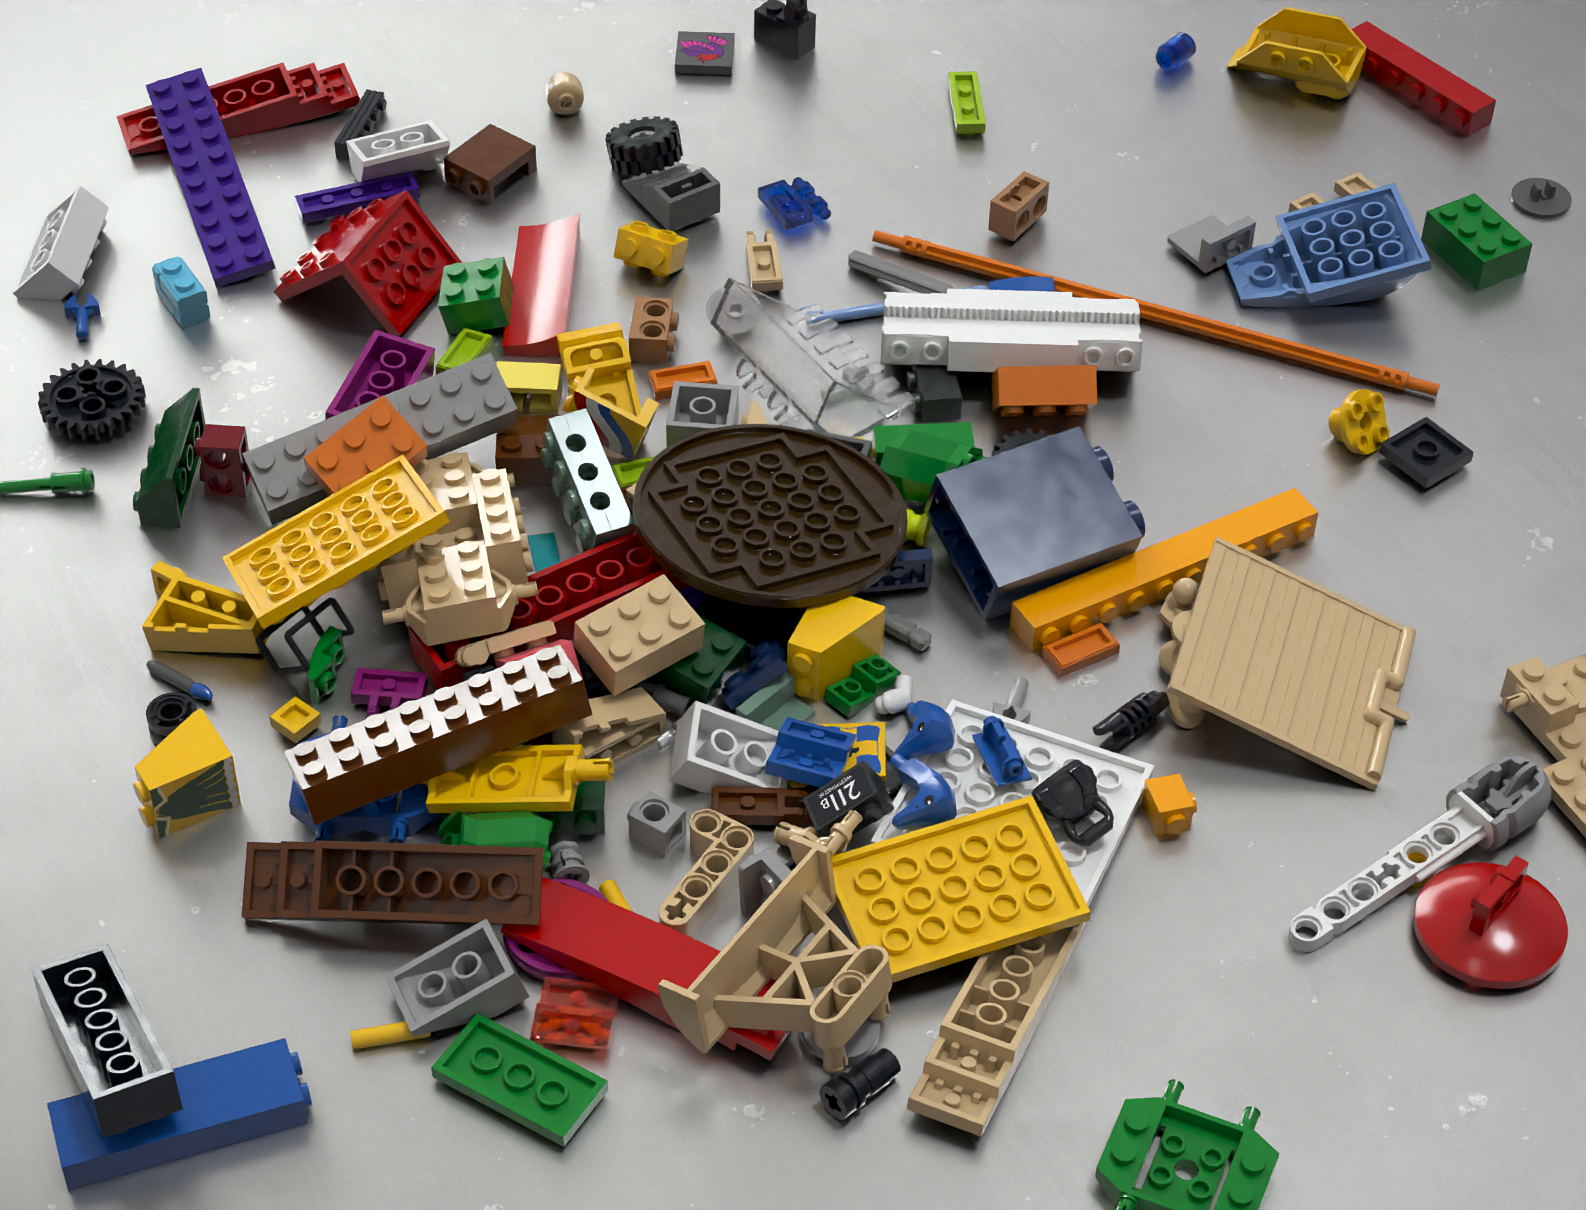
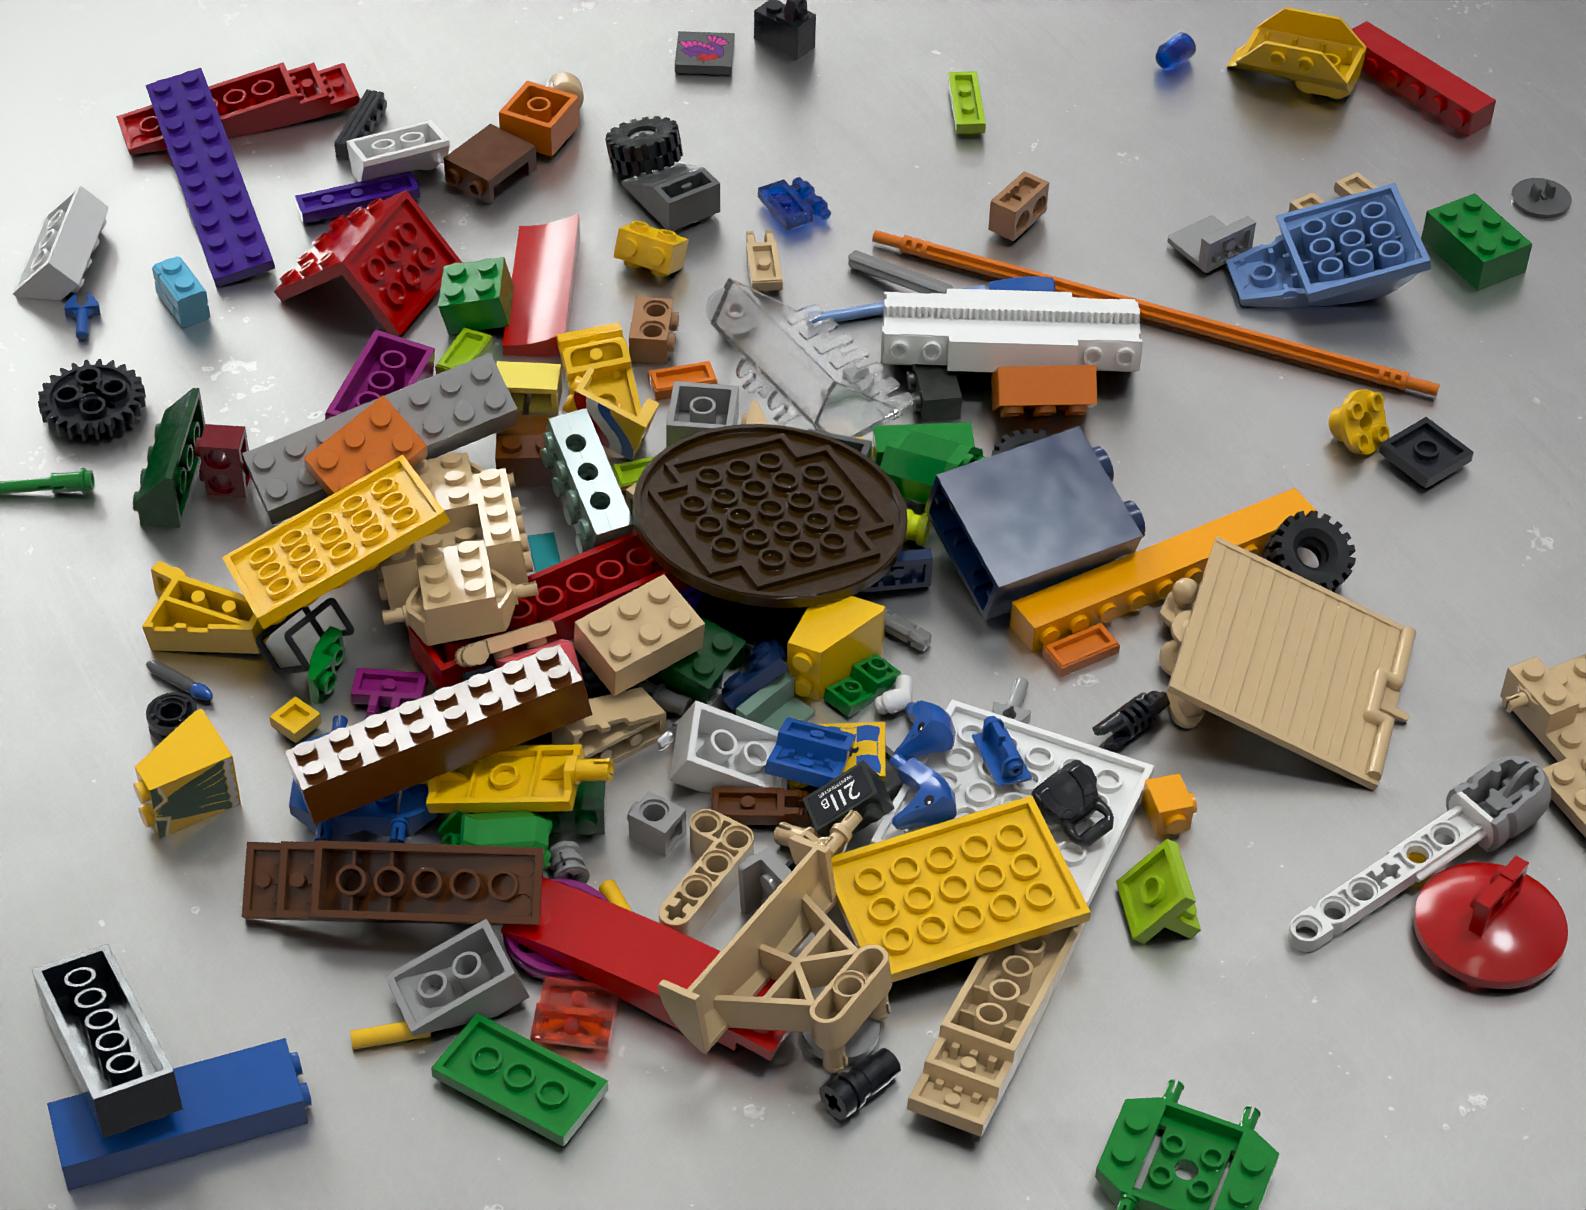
none -> orange brick [499,81,580,157]
none -> lime bracket [1116,839,1201,944]
none -> black tyre [1263,510,1356,592]

